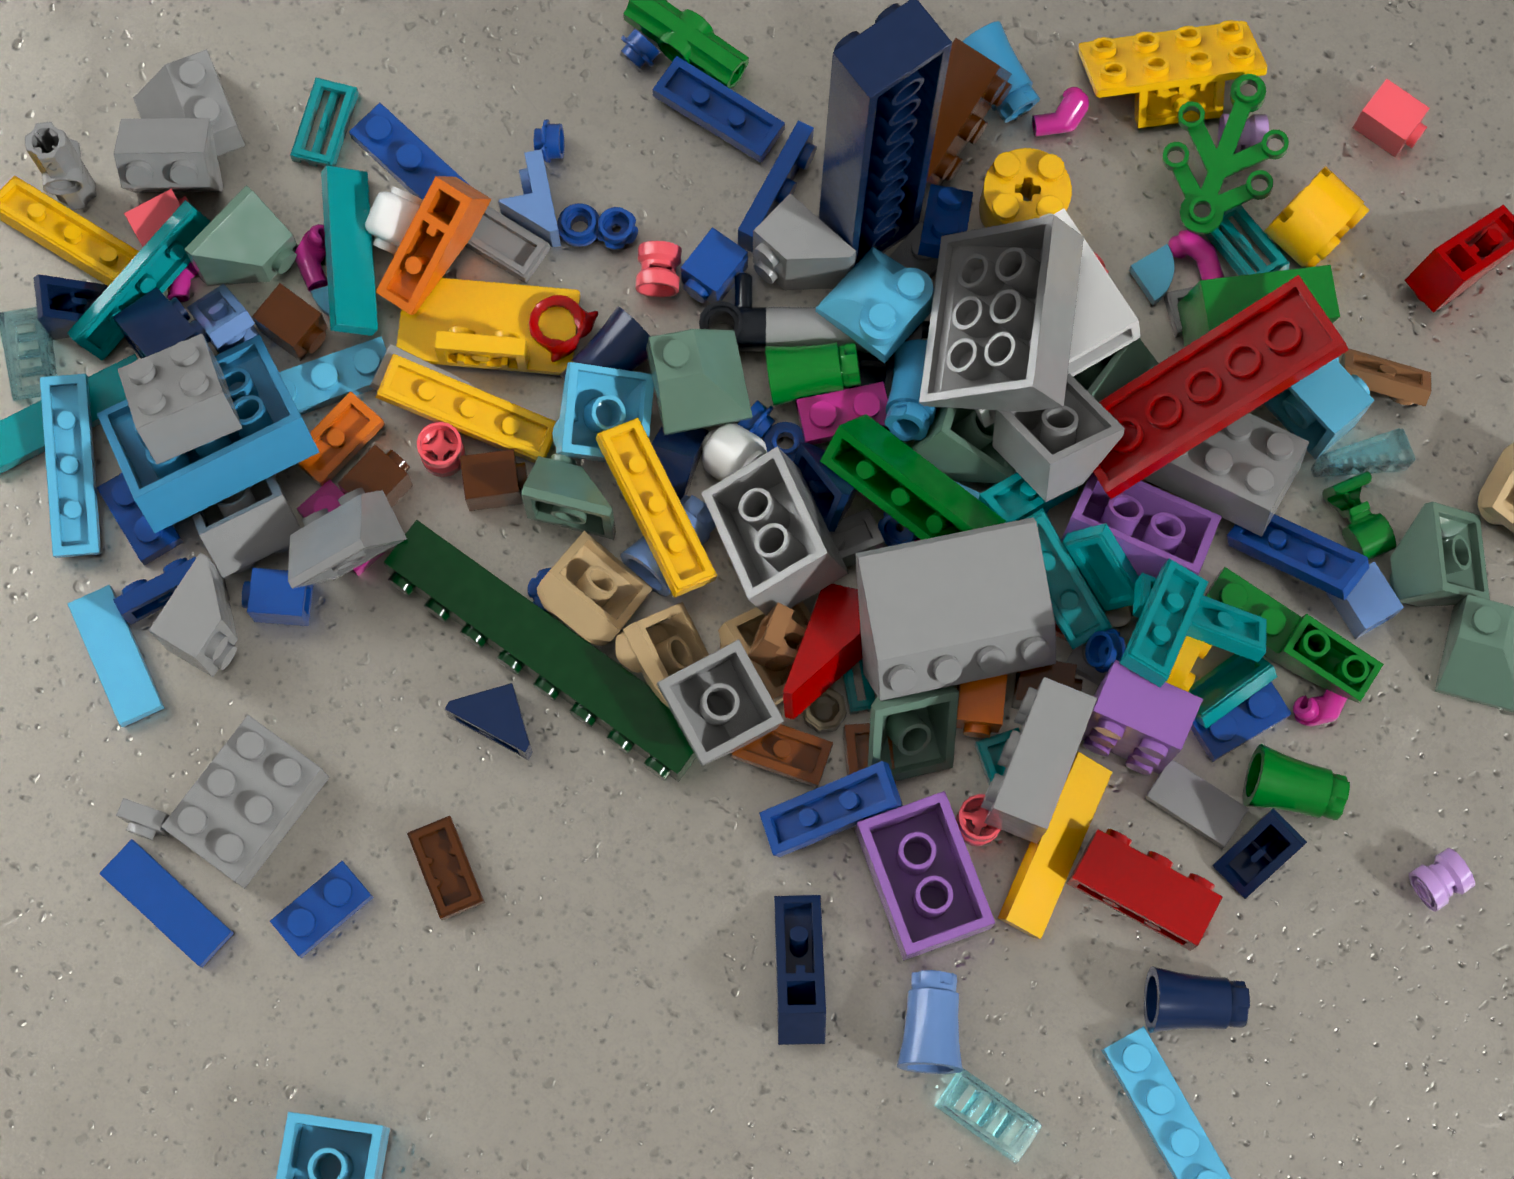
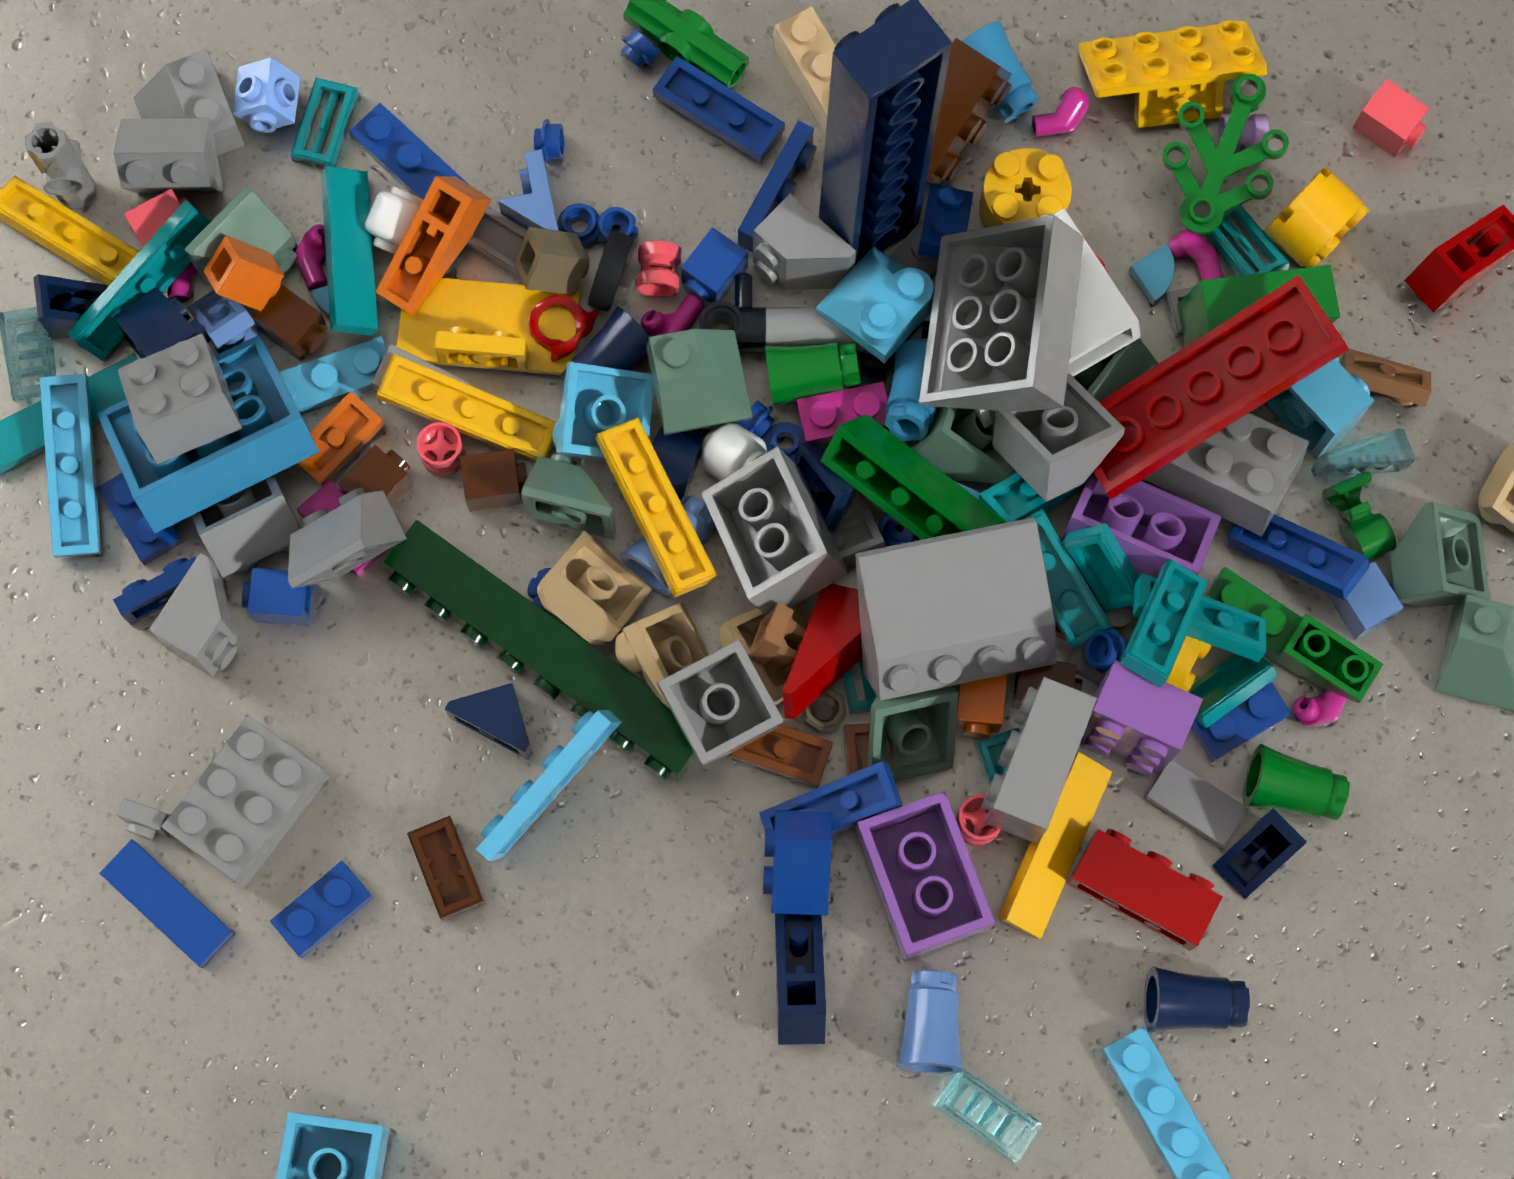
medium azure tile [67,585,165,727] -> none
lavender wheel [1409,848,1475,912] -> none
none -> orange brick [203,235,284,312]
none -> light blue brick [232,57,300,133]
none -> medium azure plate [476,710,622,862]
none -> dark tan brick [514,227,590,295]
none -> black tyre [588,231,633,312]
none -> dark pink arm [641,294,705,337]
none -> blue brick [763,810,832,915]
none -> tan brick [773,6,836,136]

